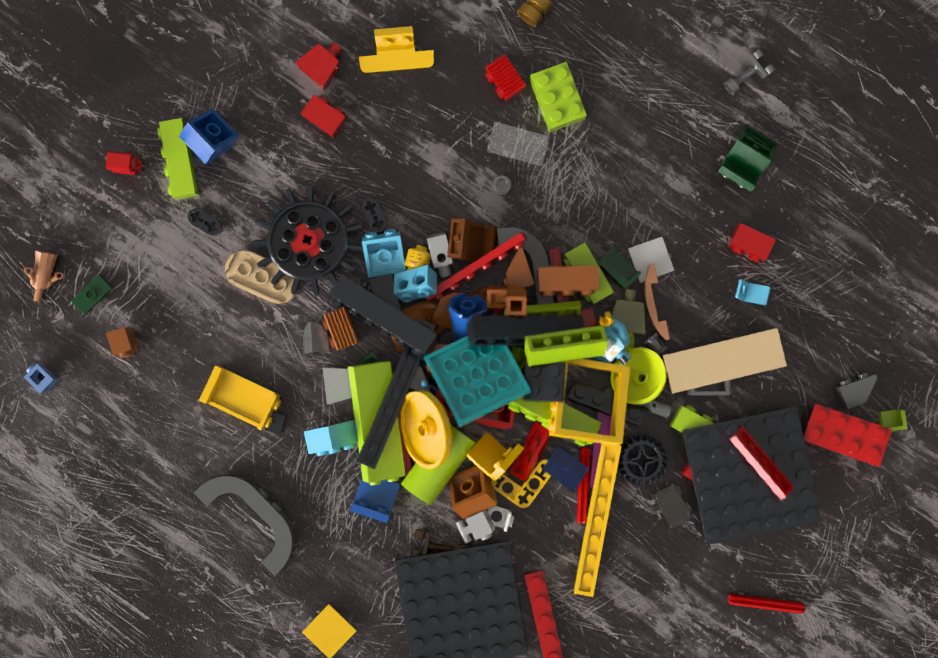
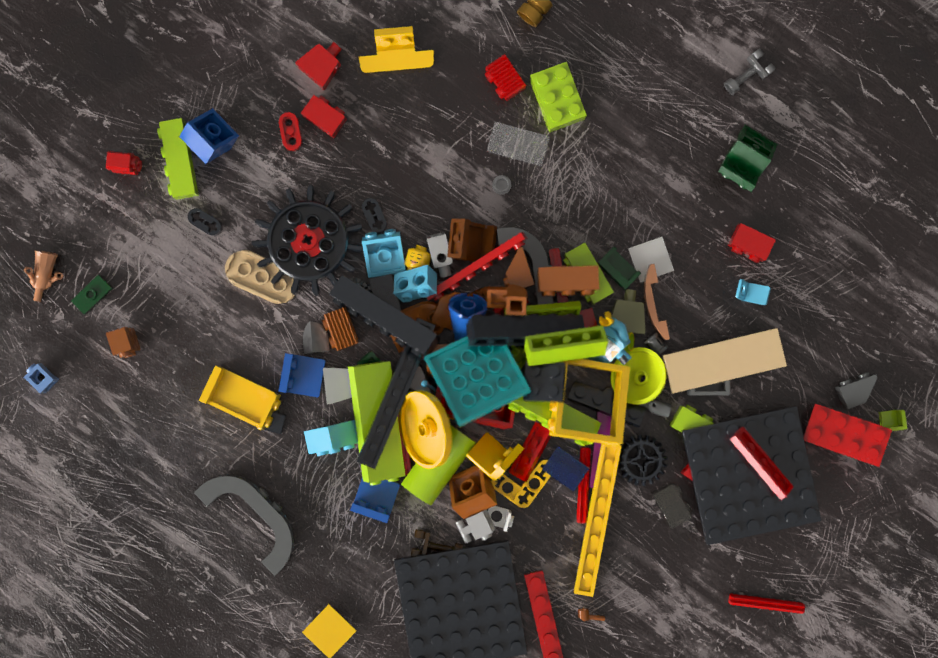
none -> blue bracket [278,353,326,397]
none -> red plate [279,112,302,151]
none -> dark orange hand [578,608,605,621]

